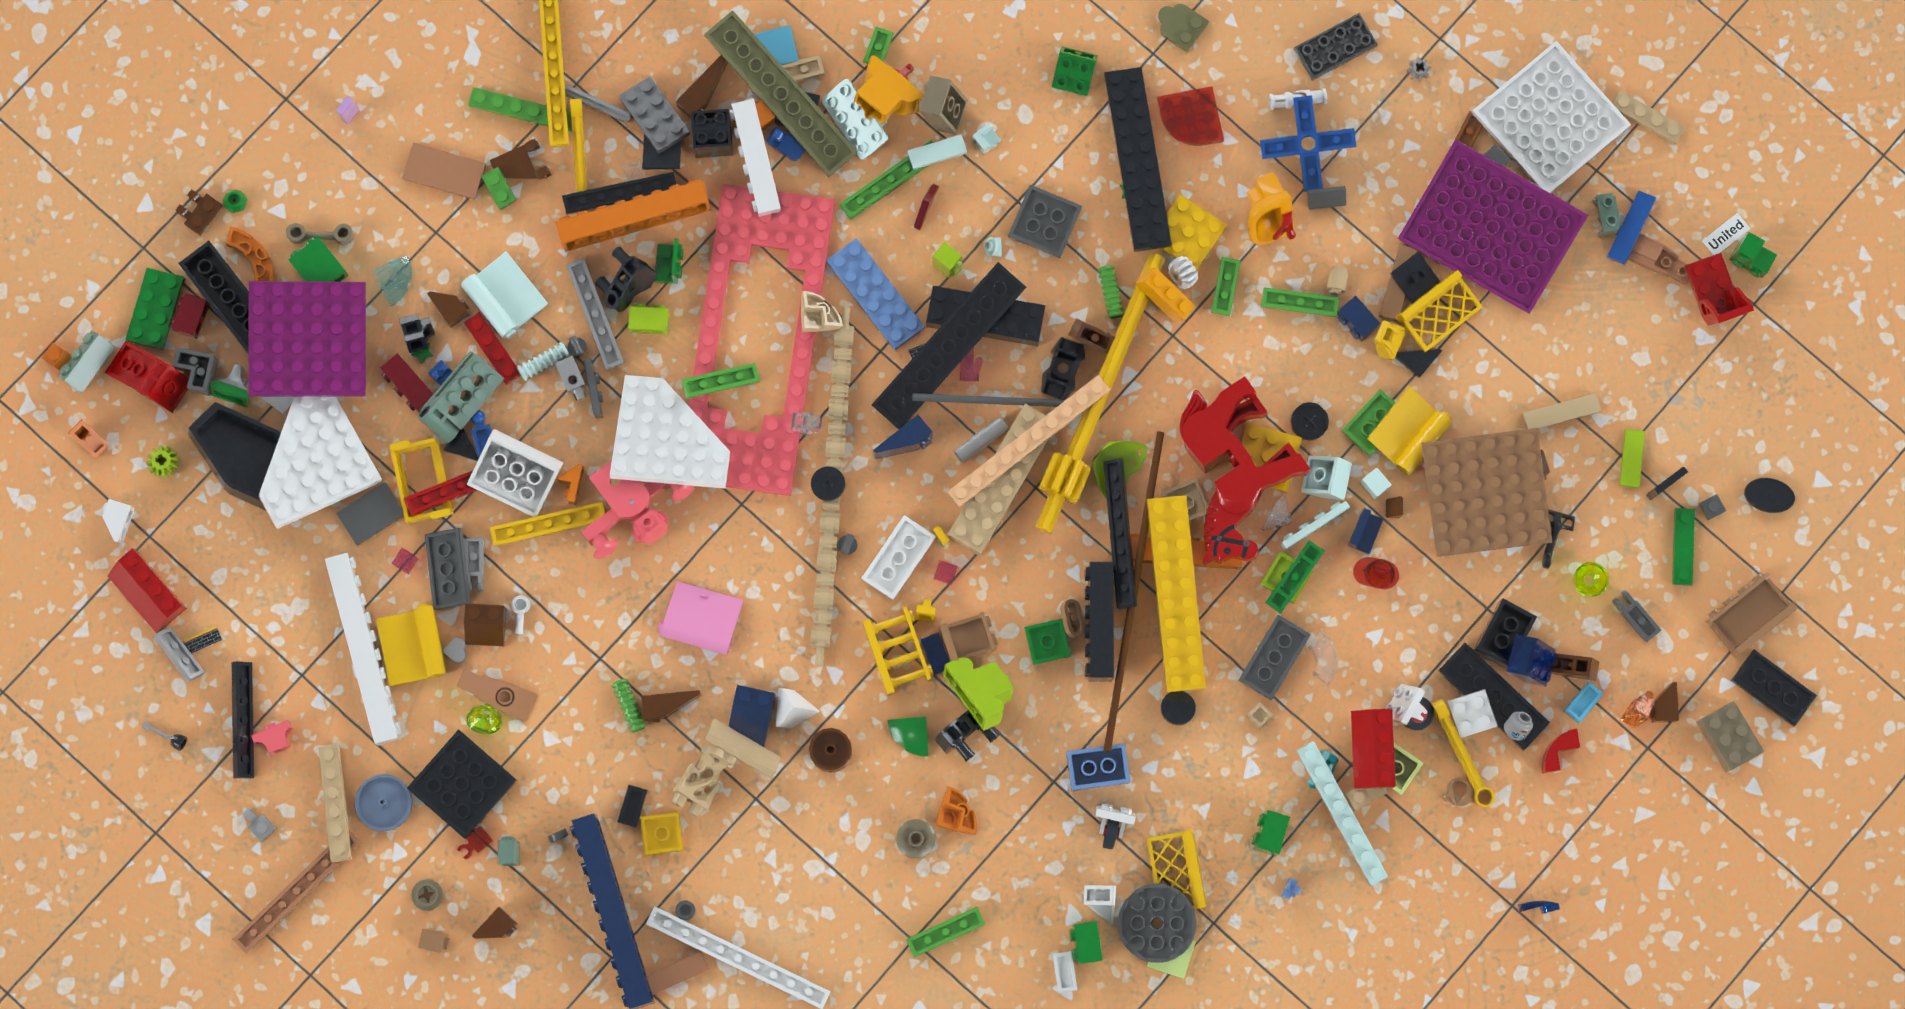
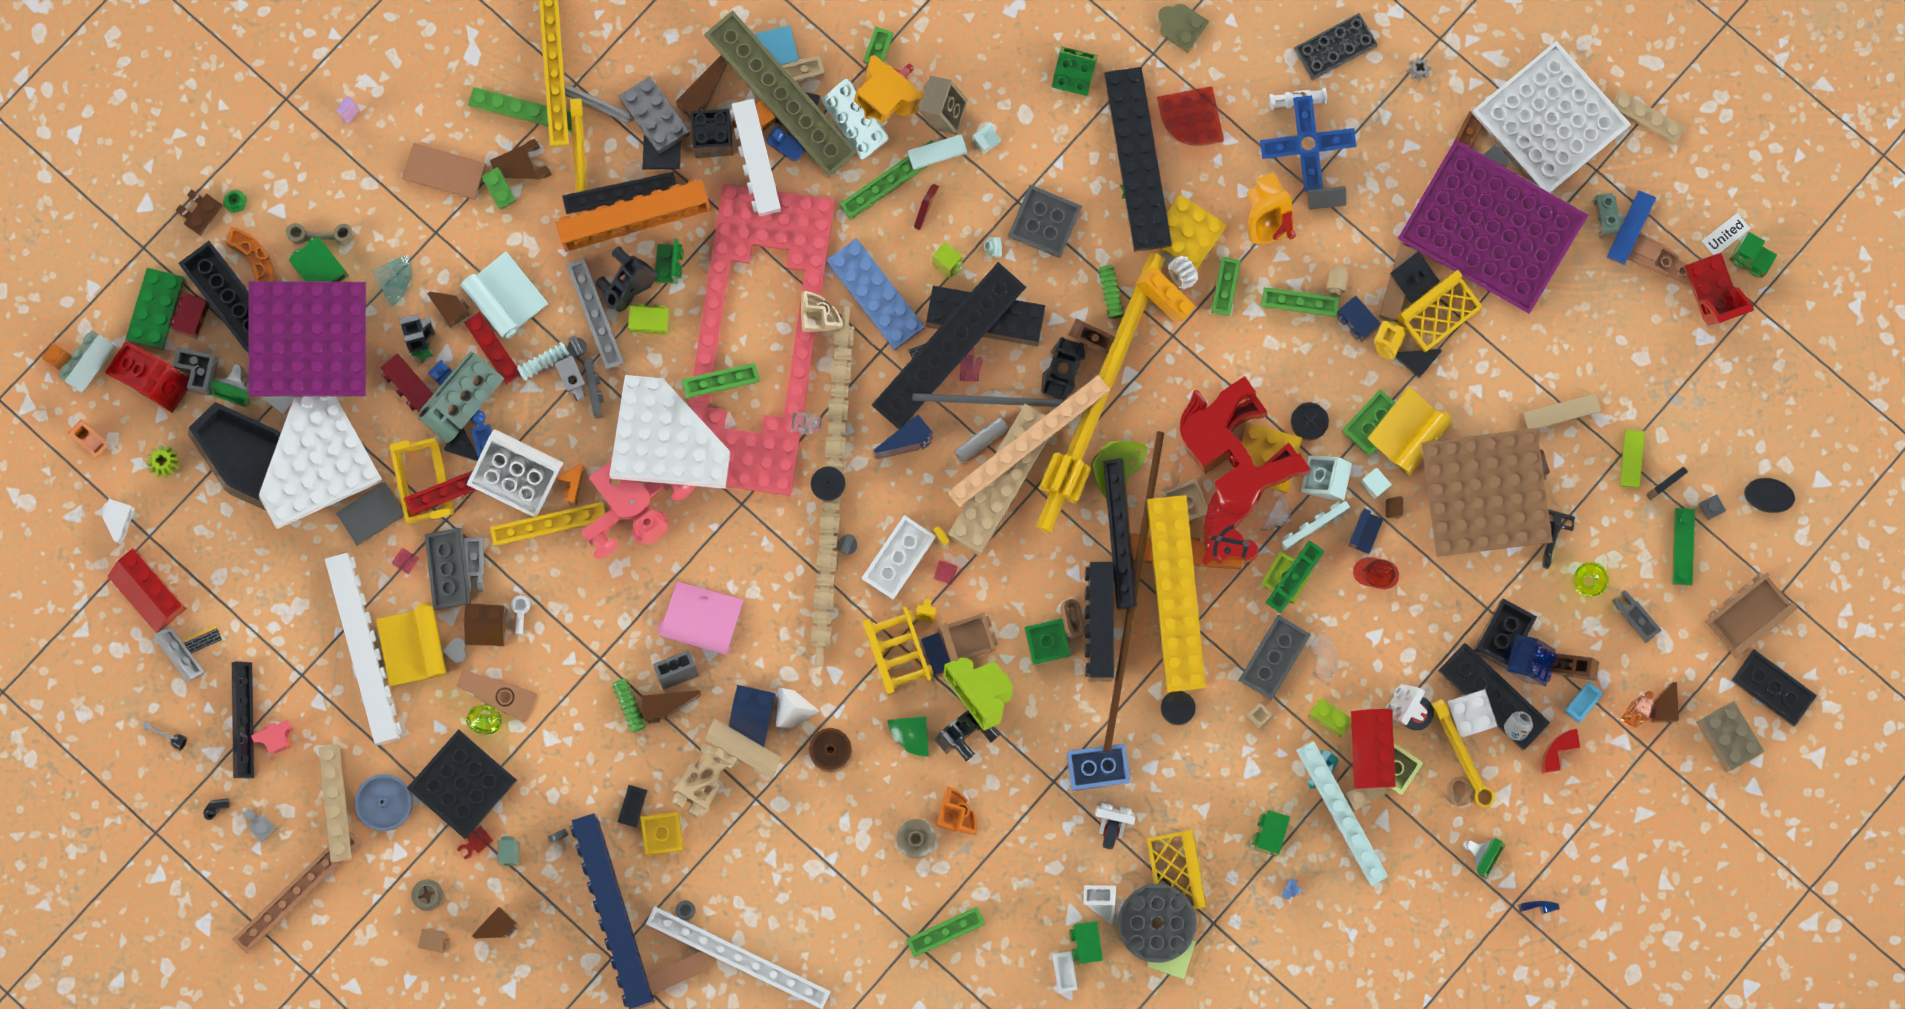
none -> black arm [203,798,230,820]
none -> dark grey brick [653,650,699,690]
none -> lime brick [1308,698,1351,737]
none -> green piece [1463,838,1505,879]

